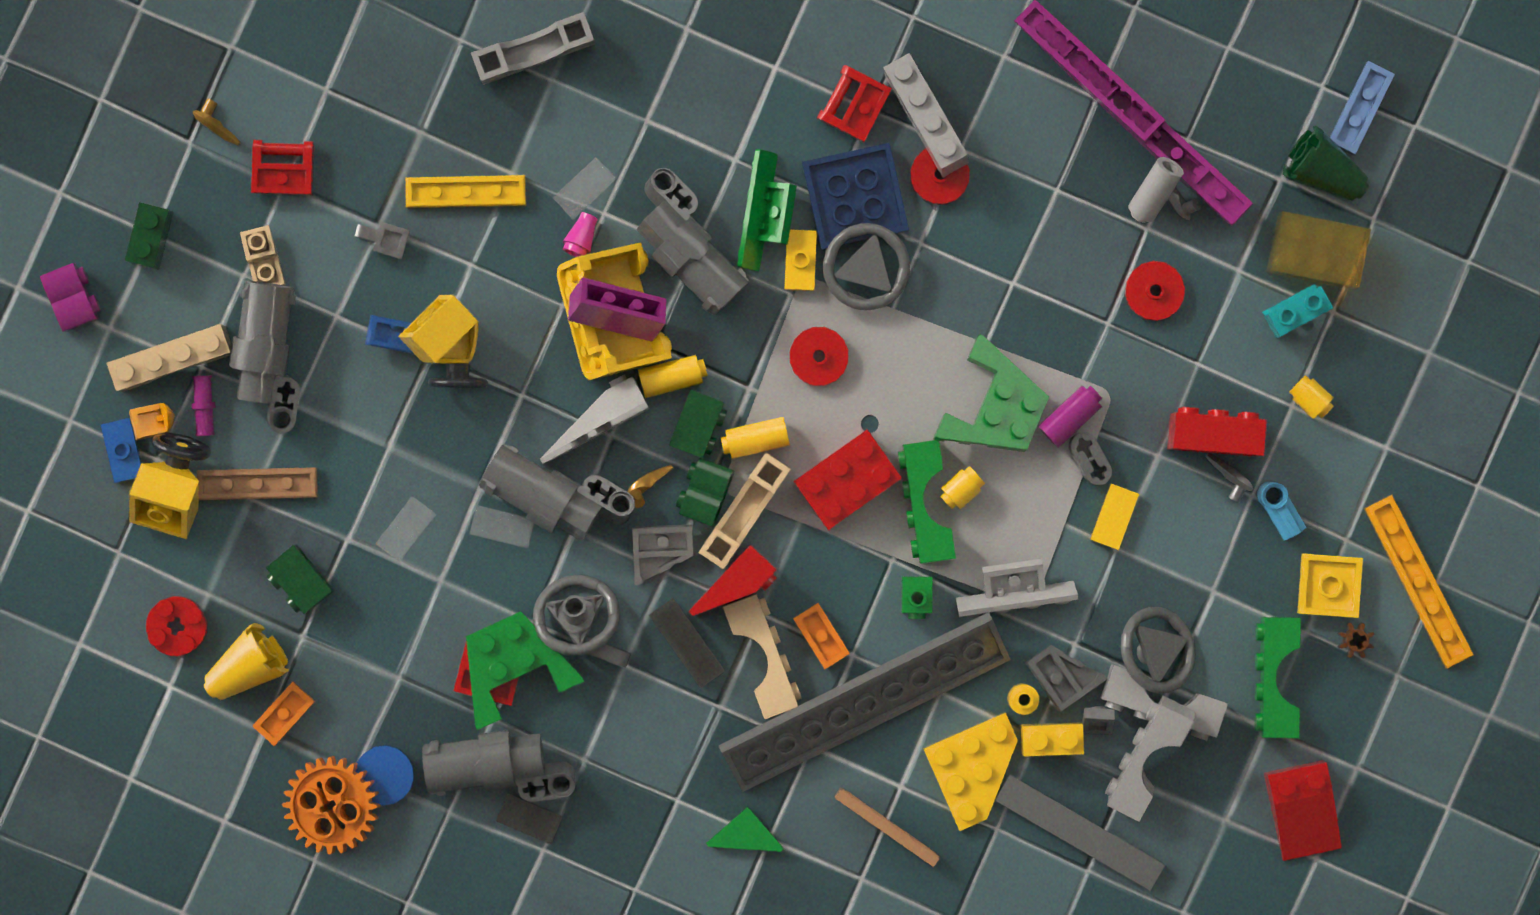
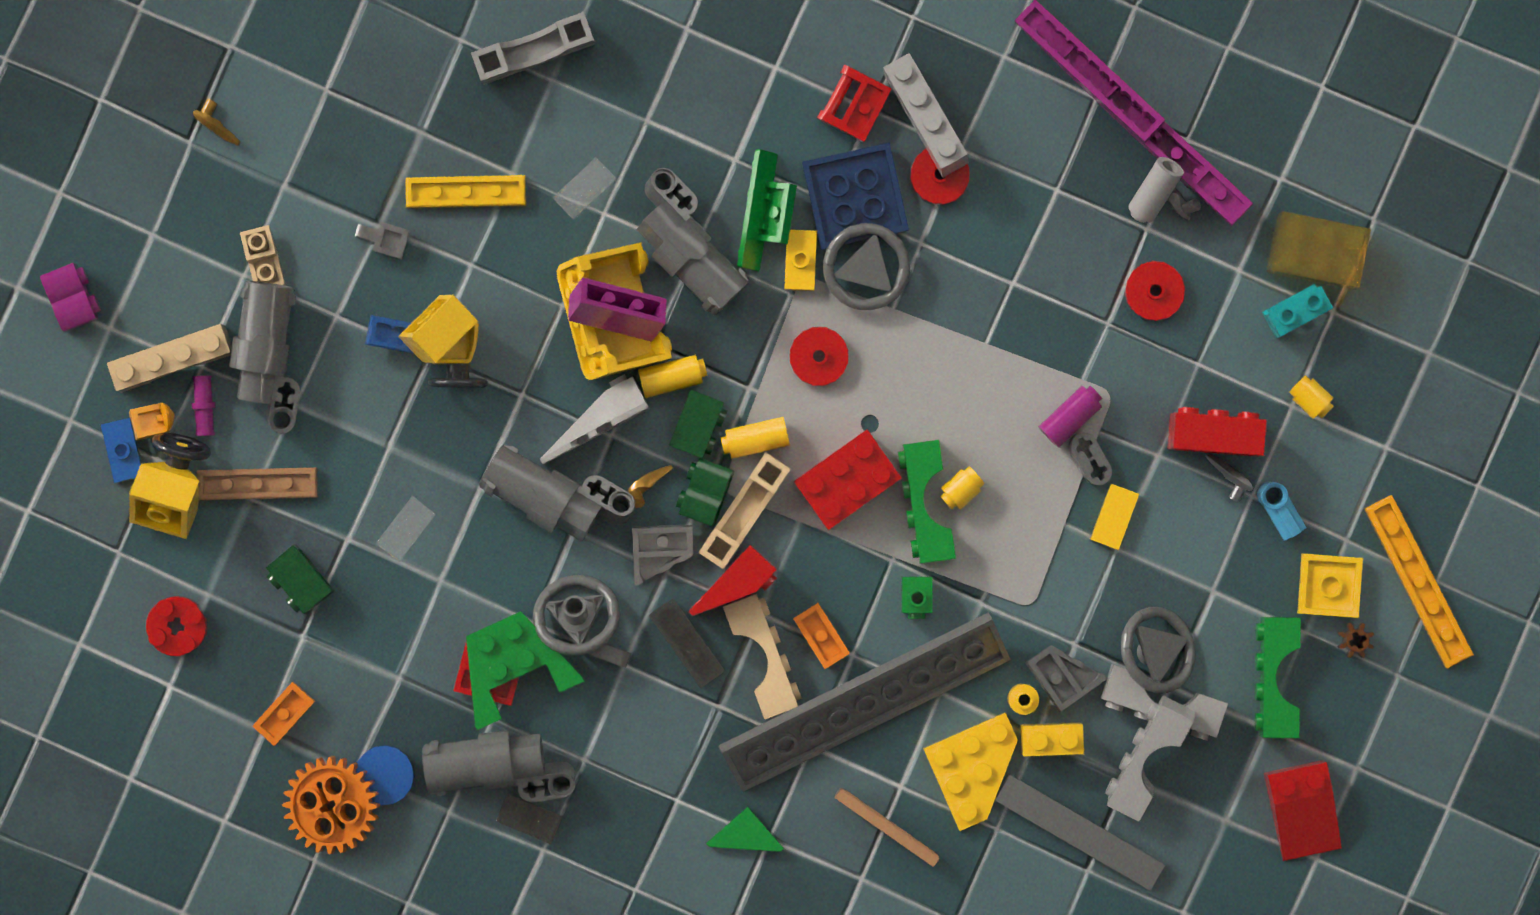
dark green brick [125,202,174,270] -> none
yellow cone [204,623,289,700] -> none
red plate [251,140,314,195] -> none
clear plate [470,505,534,548] -> none
dark pink cone [563,212,598,257] -> none
green wing [933,334,1049,452] -> none
light grey bracket [956,559,1078,617] -> none
flat silver plate [1082,706,1115,734] -> none
dark green cone [1283,125,1369,201] -> none
medium blue plate [1330,61,1395,155] -> none

